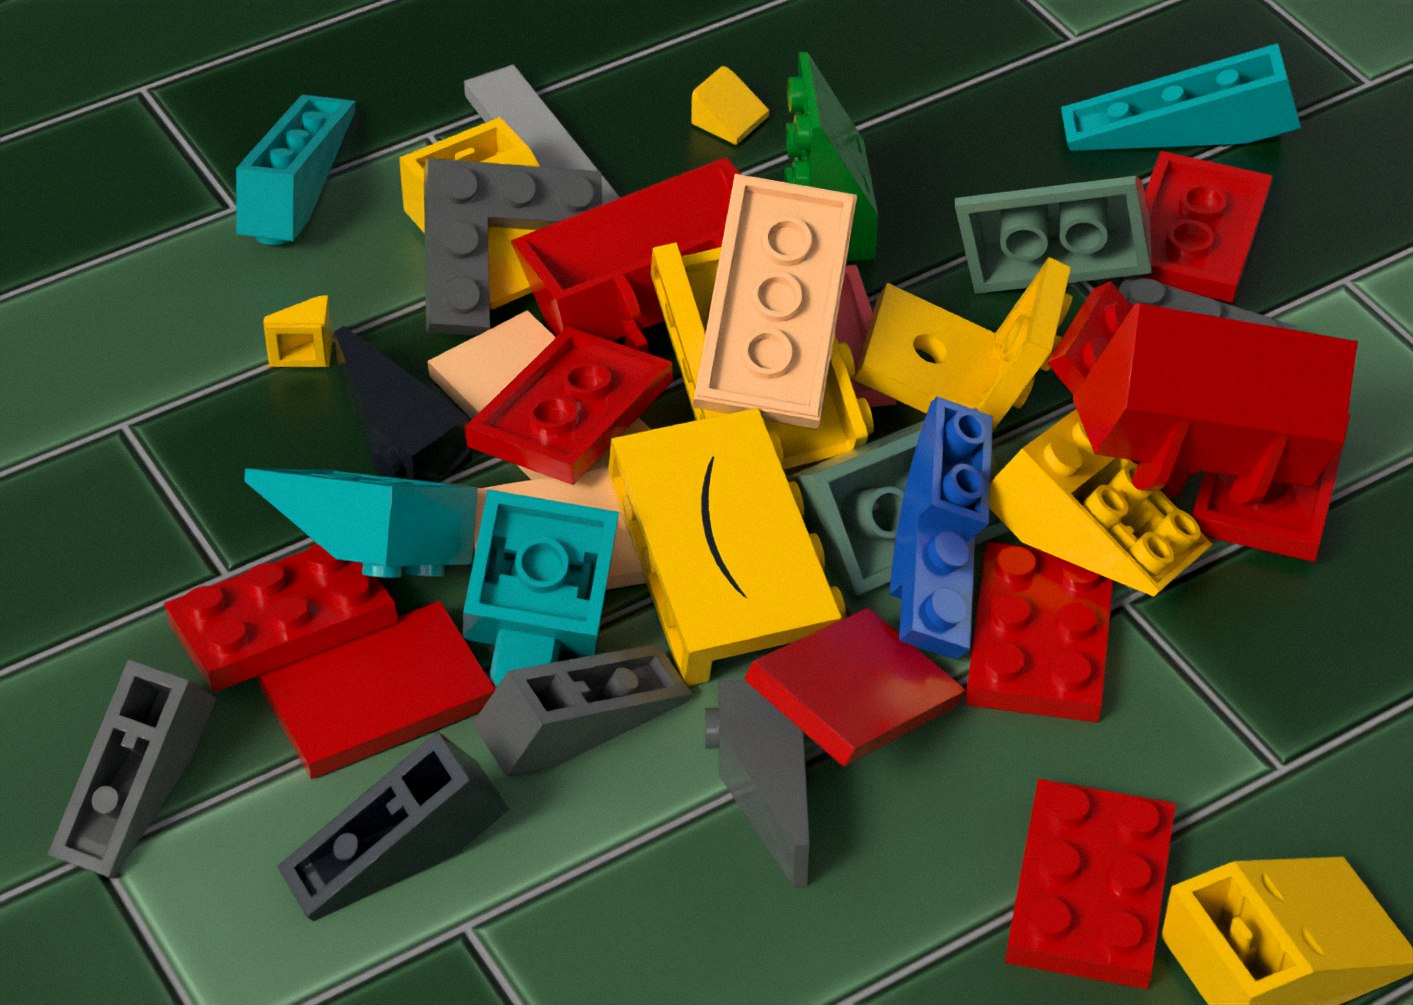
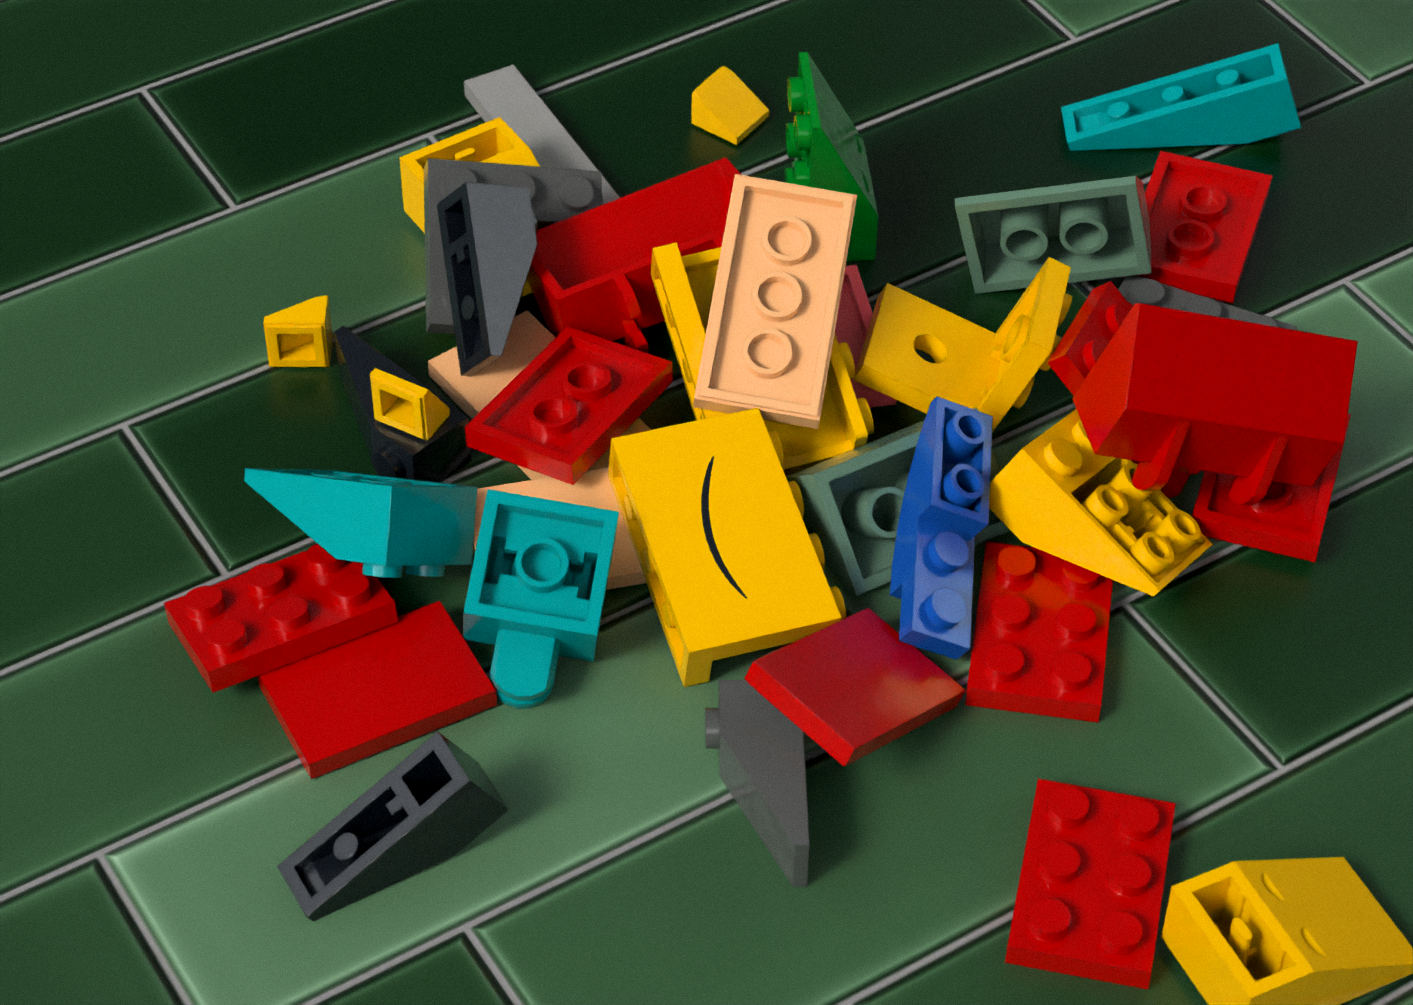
dark grey slope [47,659,217,879] -> none
teal slope [236,95,355,245] -> none
dark grey slope [473,644,692,776] -> none
none -> yellow slope [370,368,450,441]
none -> black slope [437,182,538,376]

